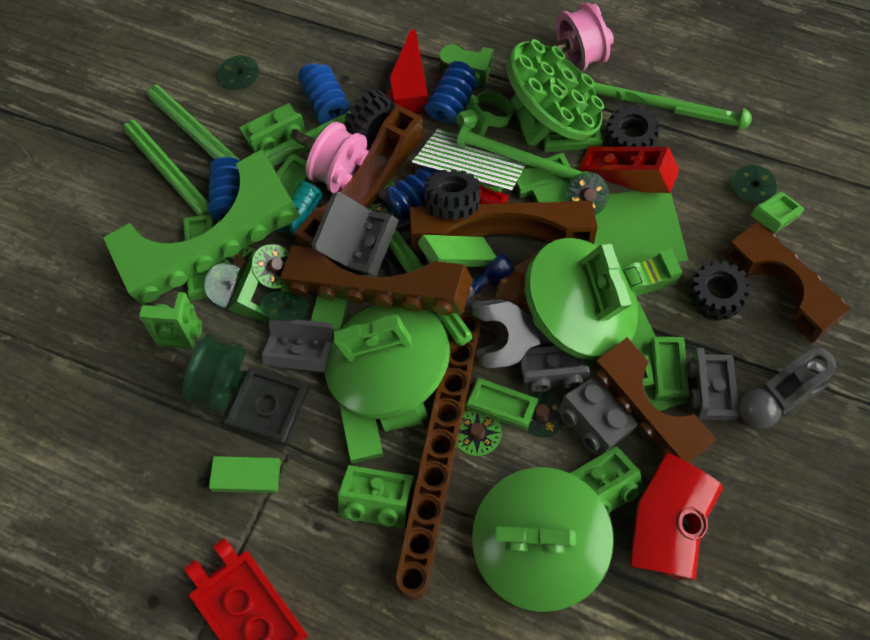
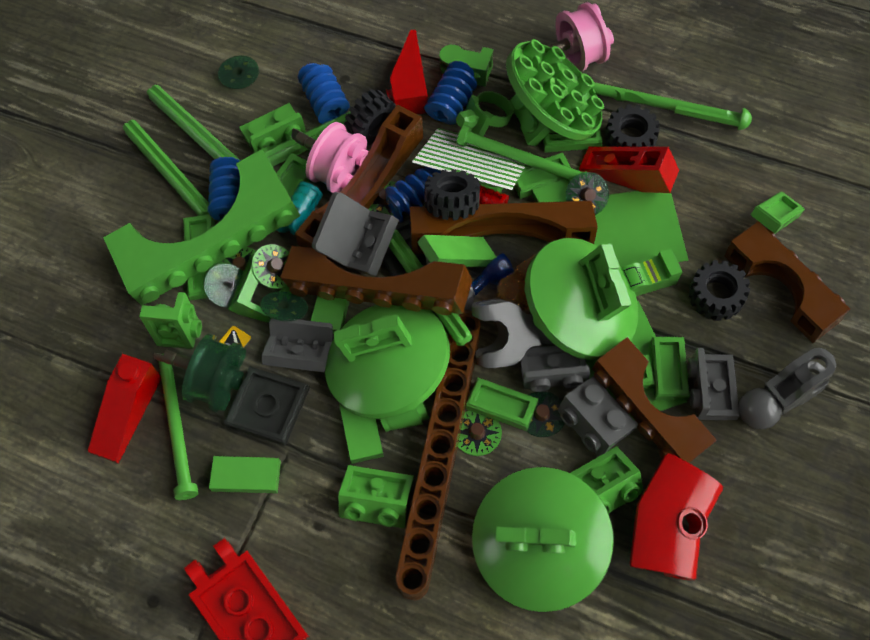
clear green piece [732,165,777,203] -> none
none -> red slope [88,354,161,464]
none -> bright green bar [158,353,198,500]
none -> yellow sticker [216,326,251,358]

